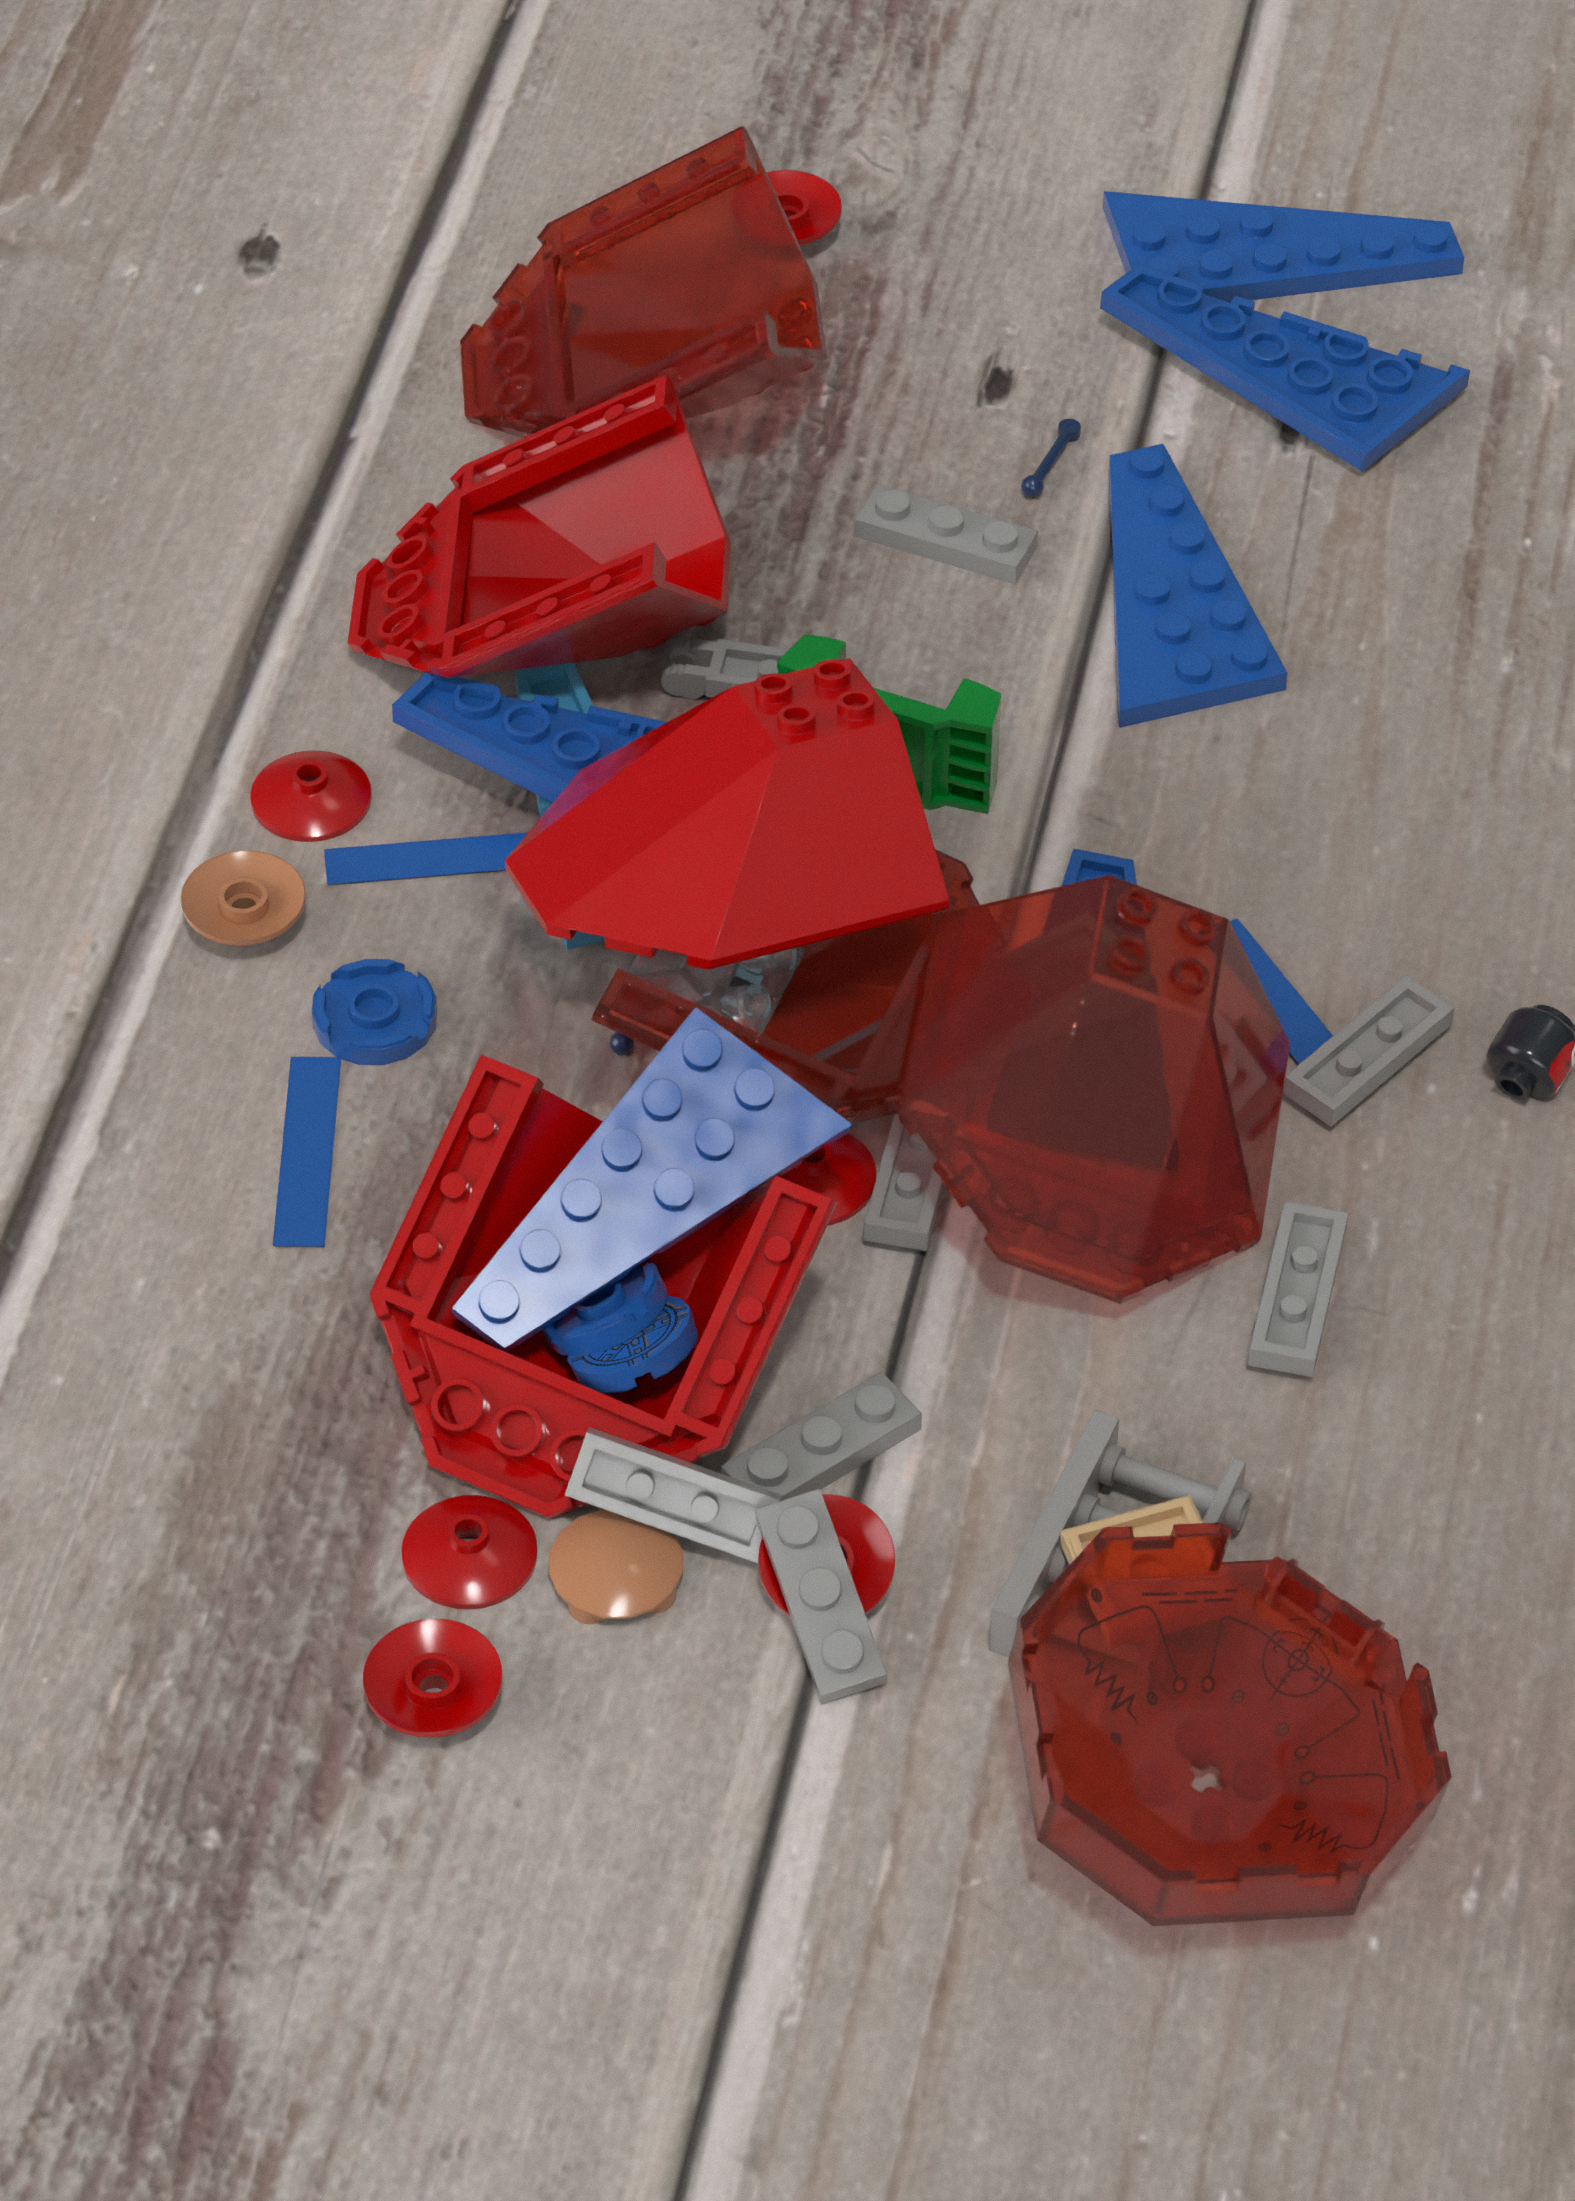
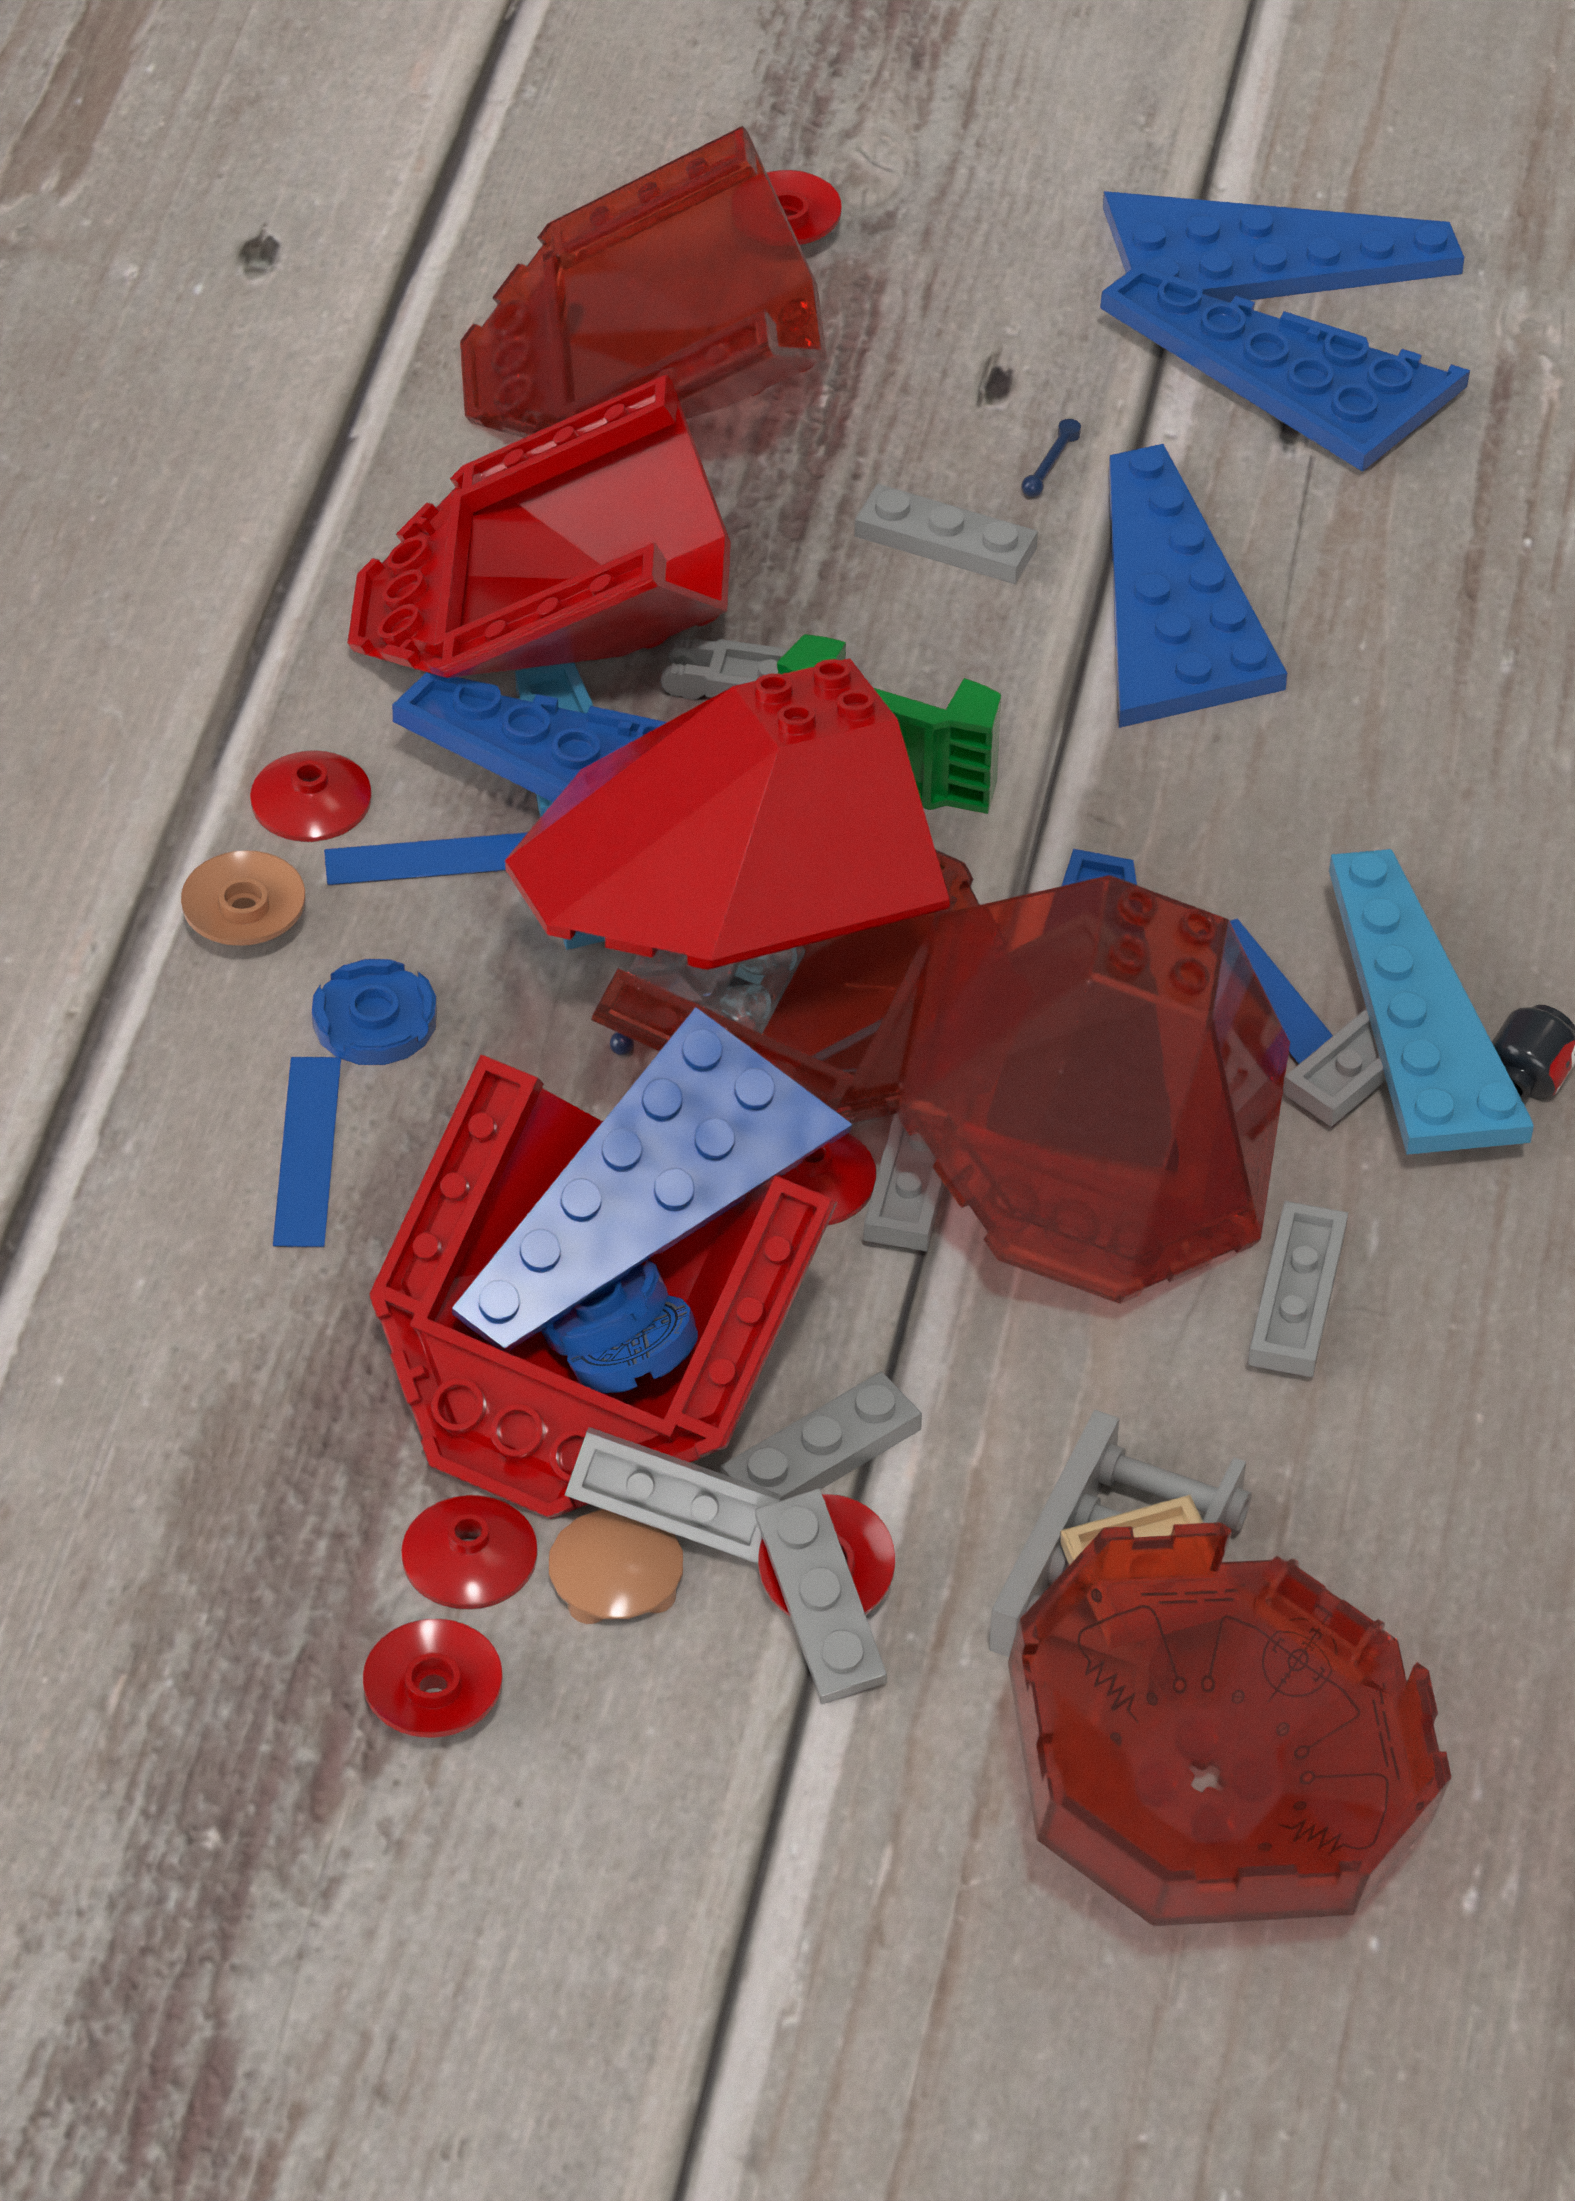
none -> dark azure wing [1329,849,1534,1155]

